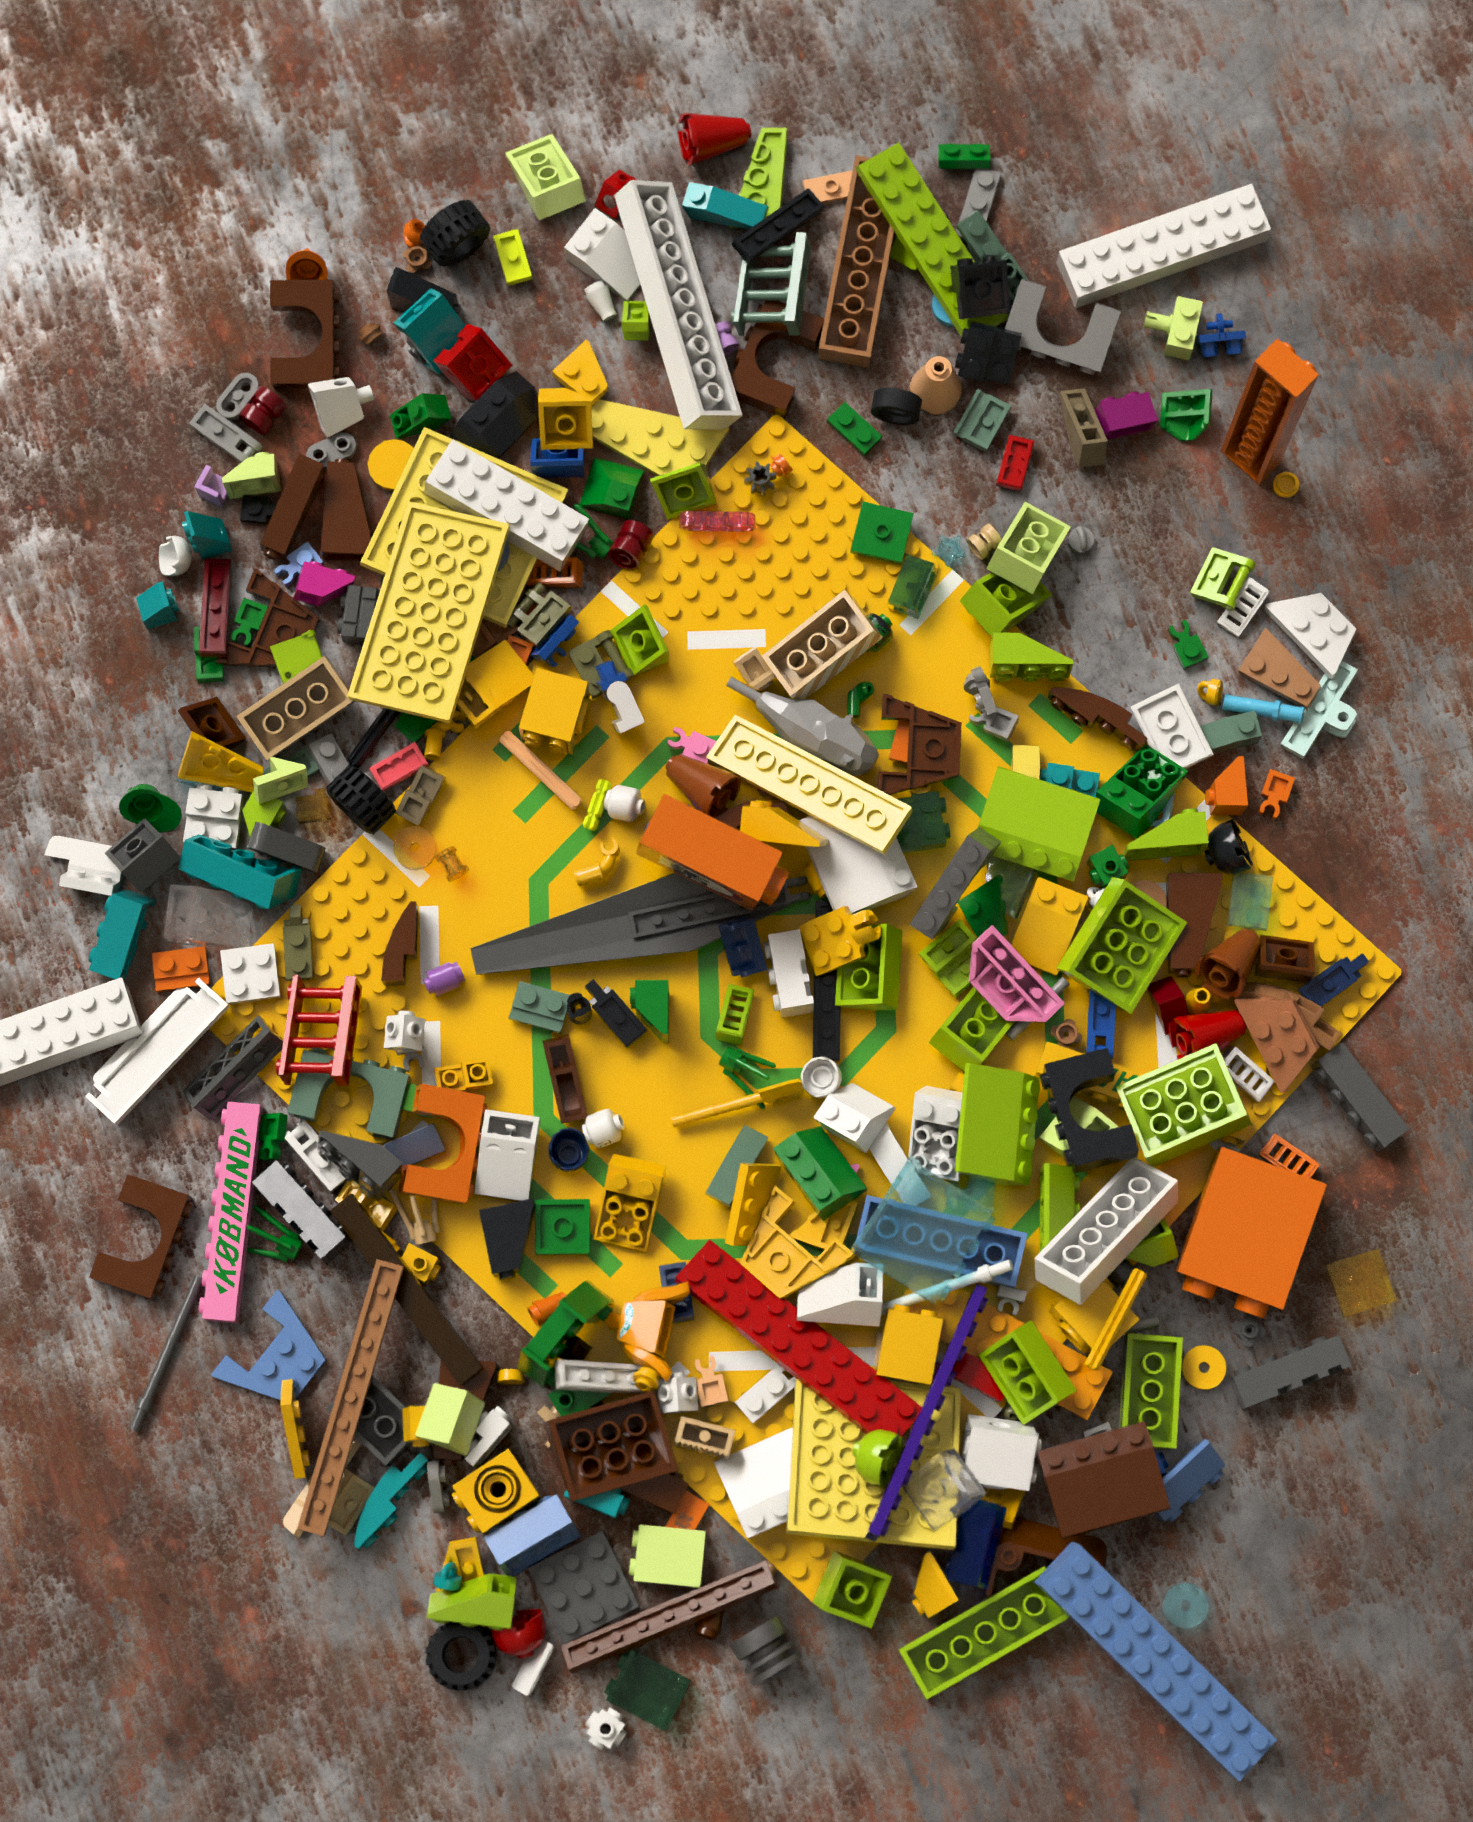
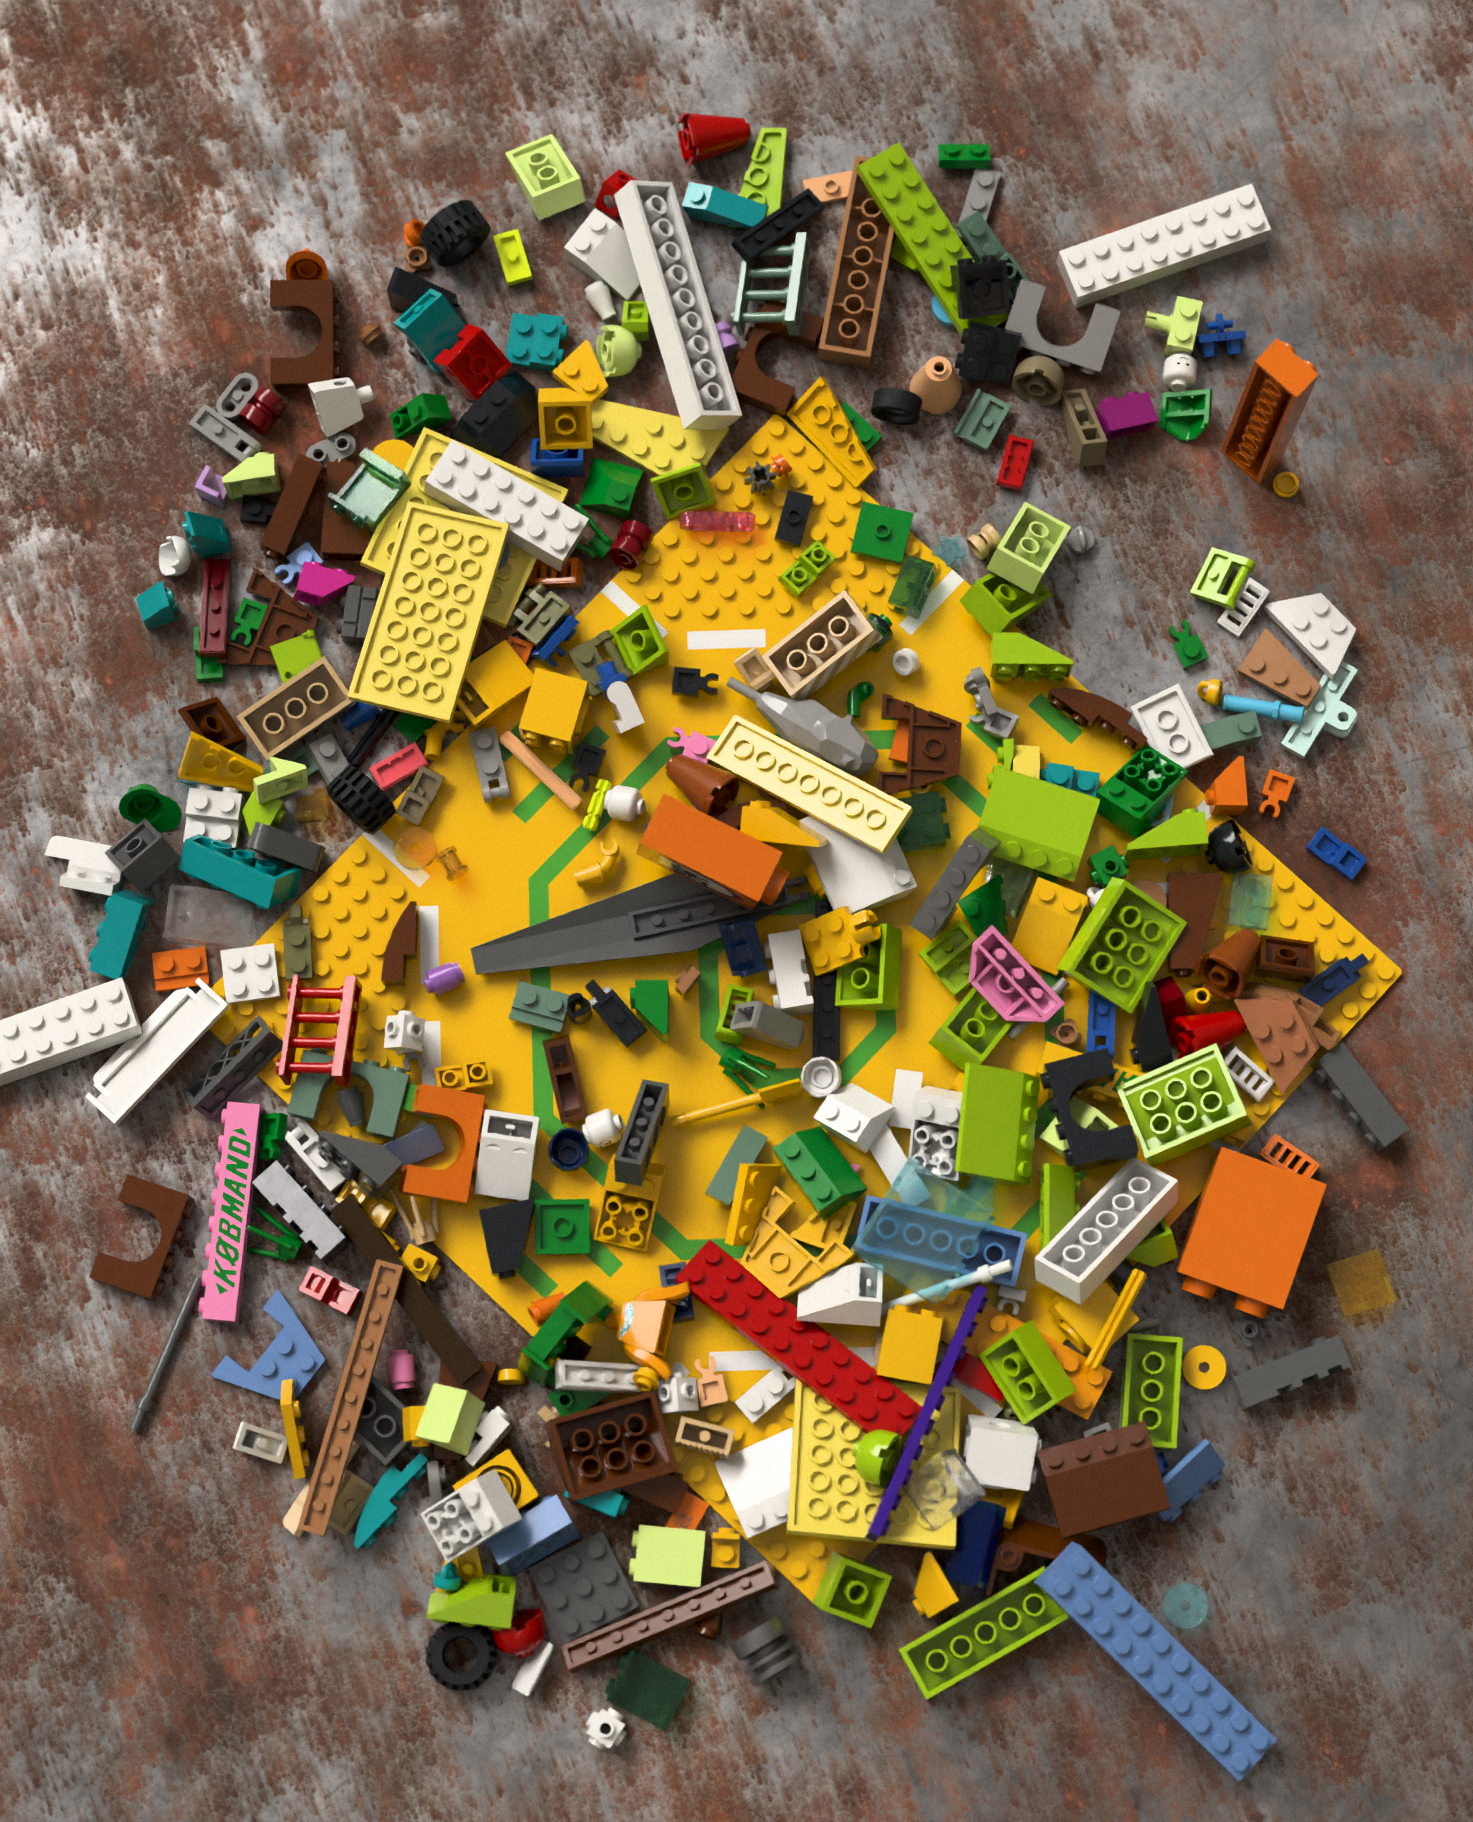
none -> white slope [233,1422,288,1464]
none -> slope [298,1266,363,1317]
none -> clear green panel [327,447,411,532]
none -> dark grey cone [337,1086,366,1127]
none -> blue cone [340,702,381,731]
none -> bright pink brick [387,1349,416,1390]
none -> white slope [420,1469,522,1563]
none -> light grey plate [469,726,511,803]
none -> teal plate [505,313,568,372]
none -> black plate [569,742,606,793]
none -> yellowish green cylinder [596,325,642,378]
none -> dark grey brick [614,1079,670,1186]
none -> black plate [672,667,719,697]
none -> medium nougat plate [675,966,701,998]
none -> yellow bracket [711,1528,741,1569]
none -> light grey slope [729,1001,805,1049]
none -> black plate [774,490,813,547]
none -> lime slope [778,540,836,598]
none -> yellow wing [786,376,876,488]
none -> white slope [889,1069,923,1129]
none -> white tile [892,648,920,676]
none -> lime slope [987,738,1014,789]
none -> dark tan cylinder [1011,356,1065,406]
none -> black slope [1129,981,1174,1072]
none -> white head [1163,352,1198,392]
none -> blue slope [1305,827,1368,880]

